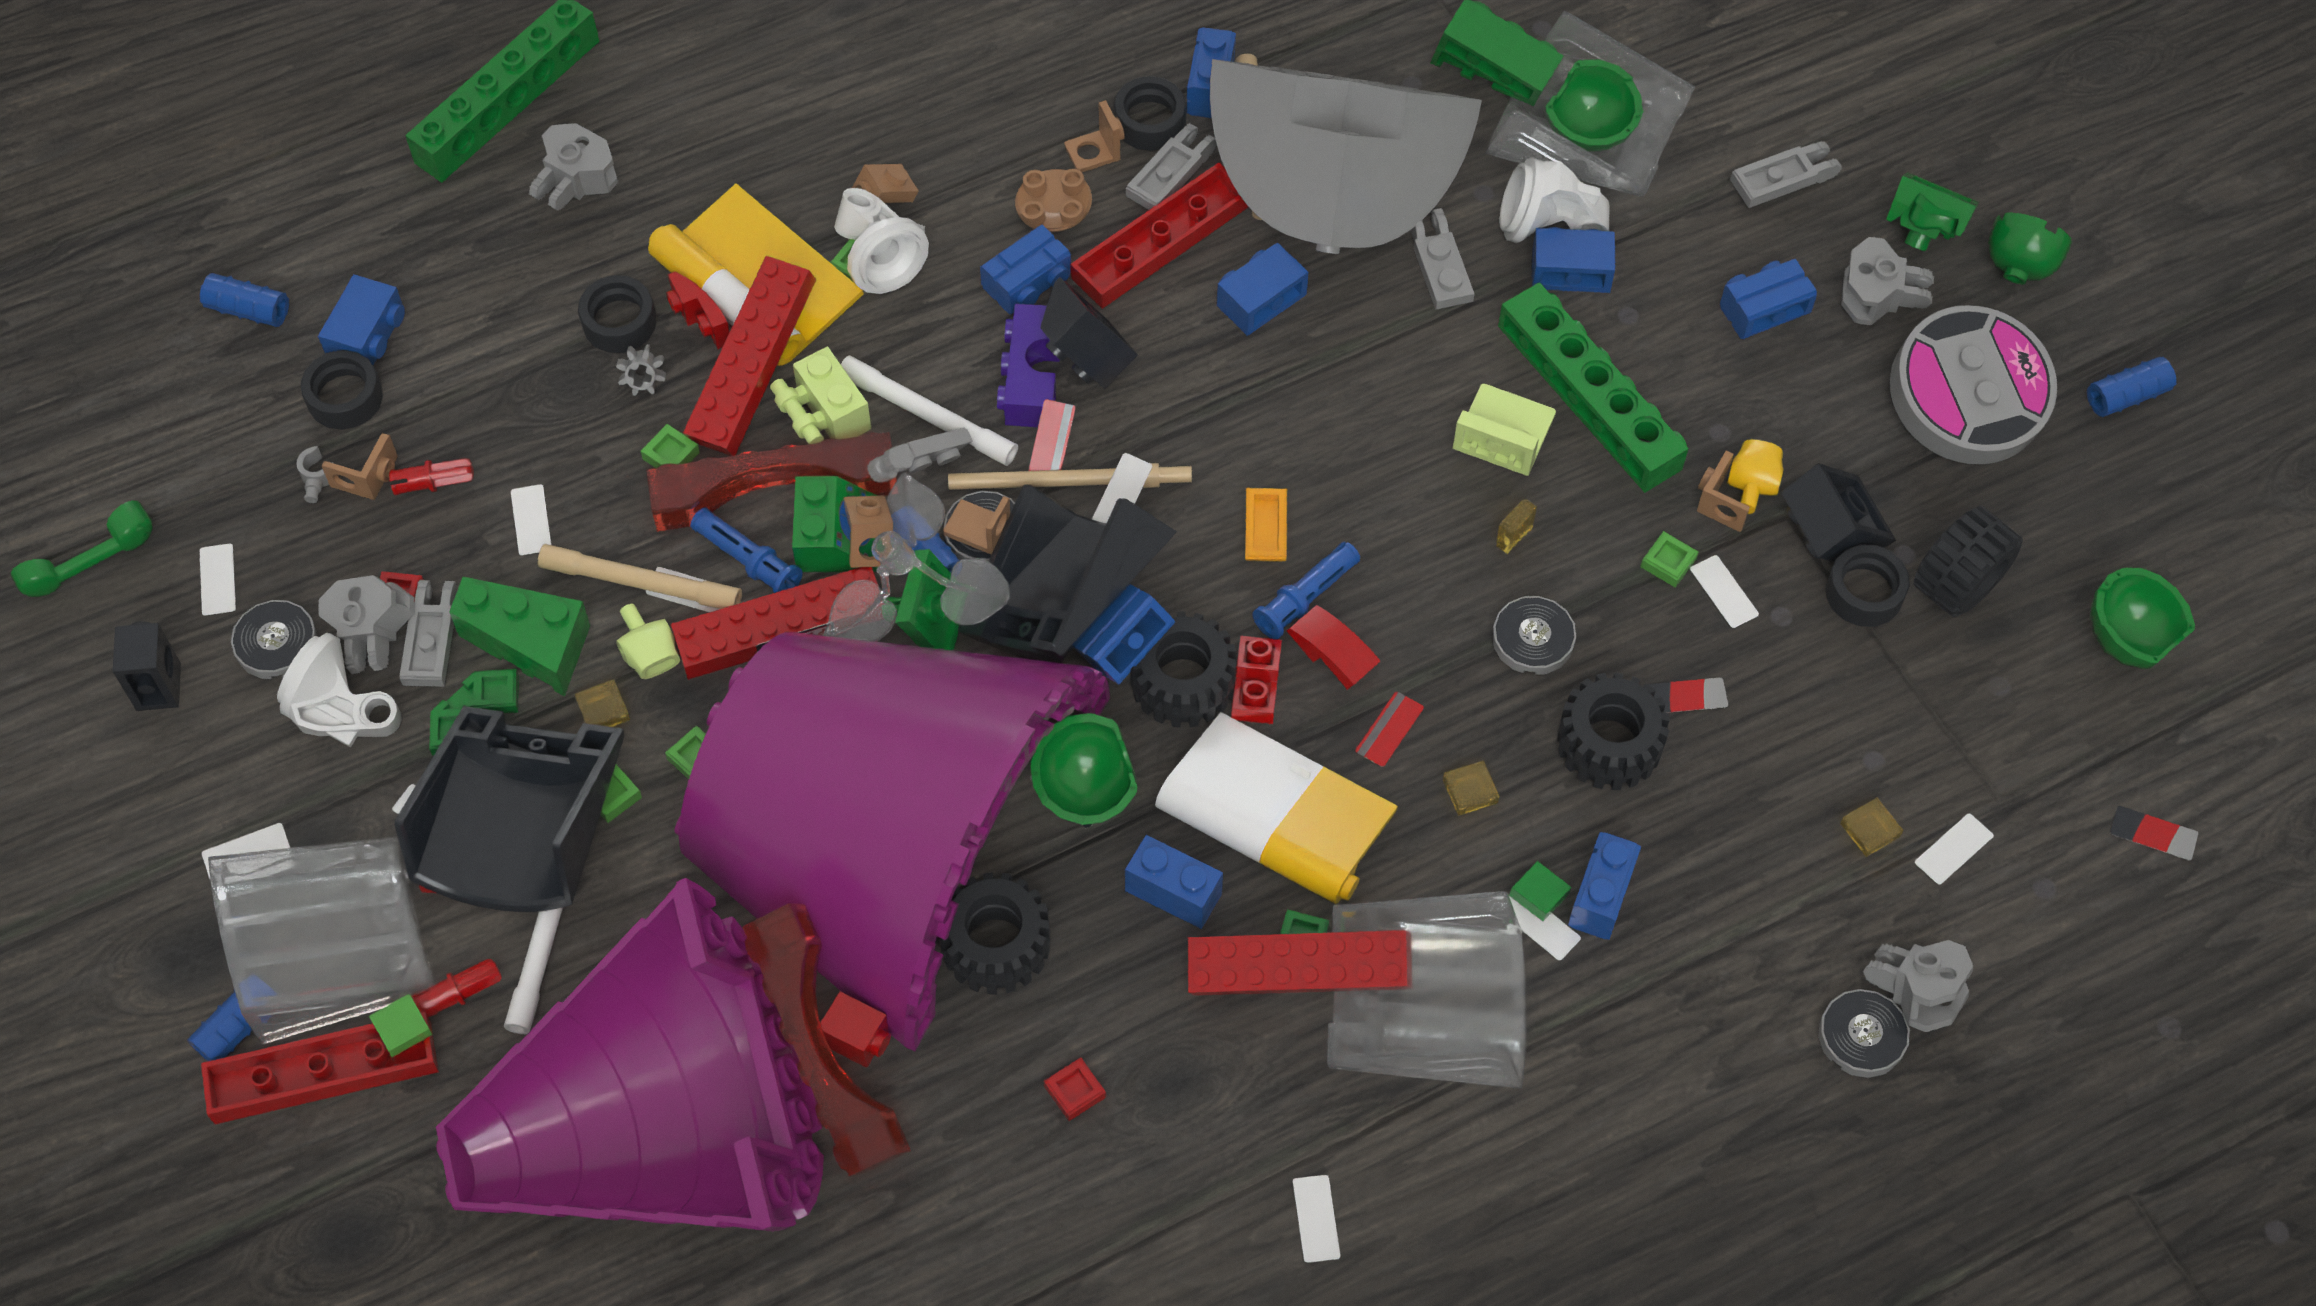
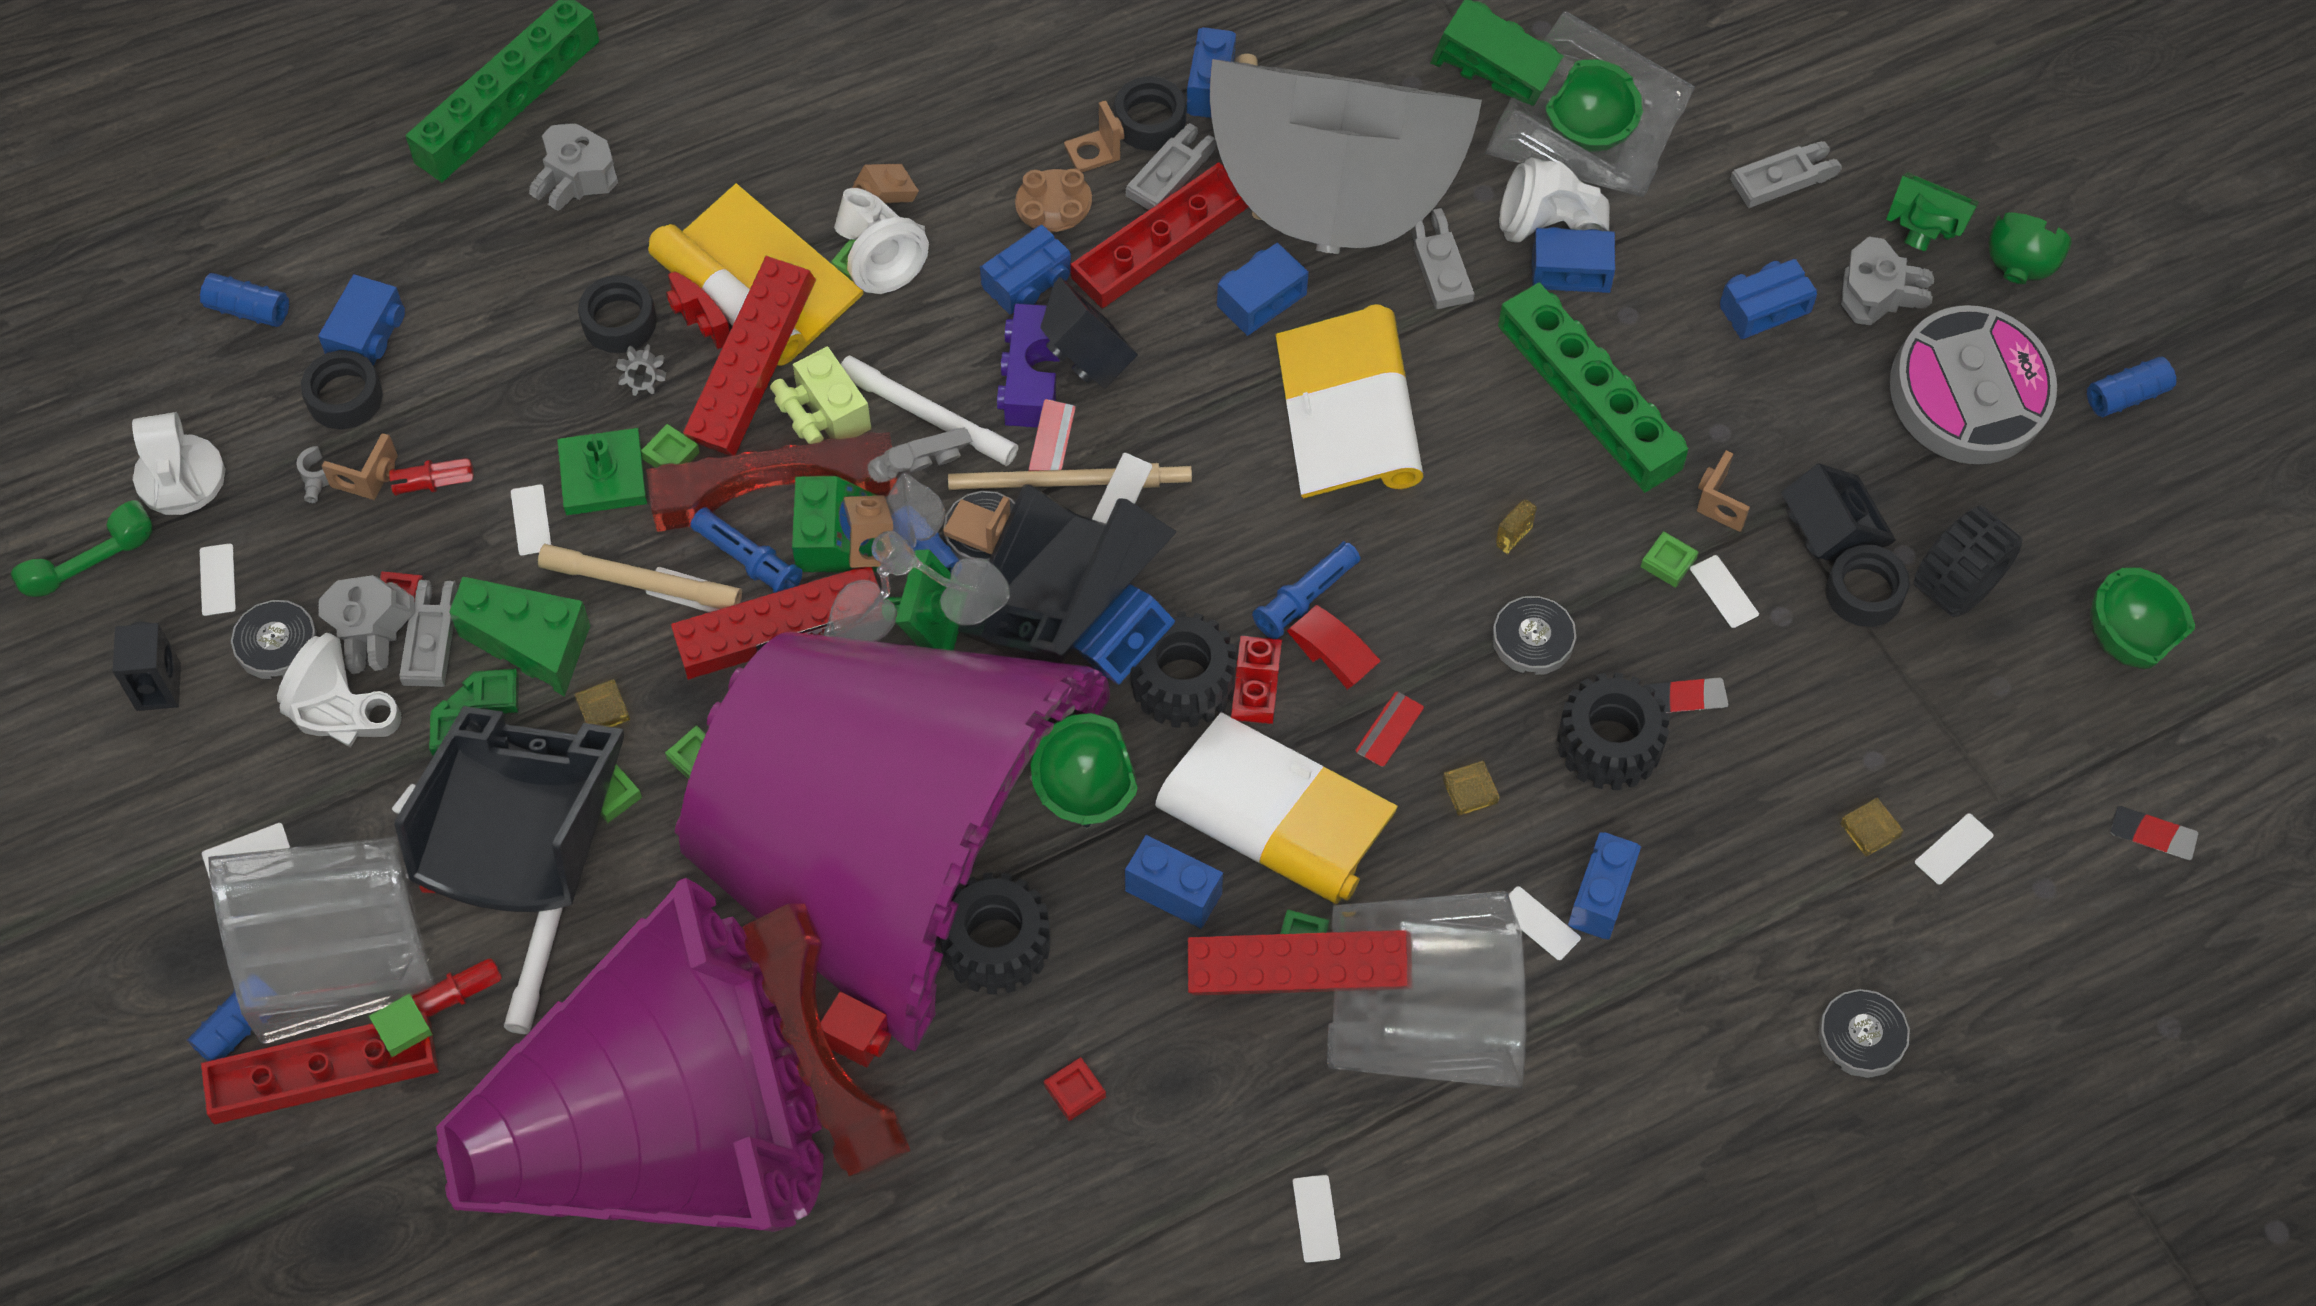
yellowish green piece [616,604,680,679] -> none
light orange tile [1245,488,1287,562] -> none
yellowish green bracket [1453,384,1556,476] -> none
green tile [1509,861,1572,921] -> none
yellow piece [1728,439,1784,514] -> none
light grey hinge [1863,940,1973,1032] -> none
none -> white piece [132,412,226,515]
none -> green tile [557,428,647,515]
none -> door [1276,304,1423,498]

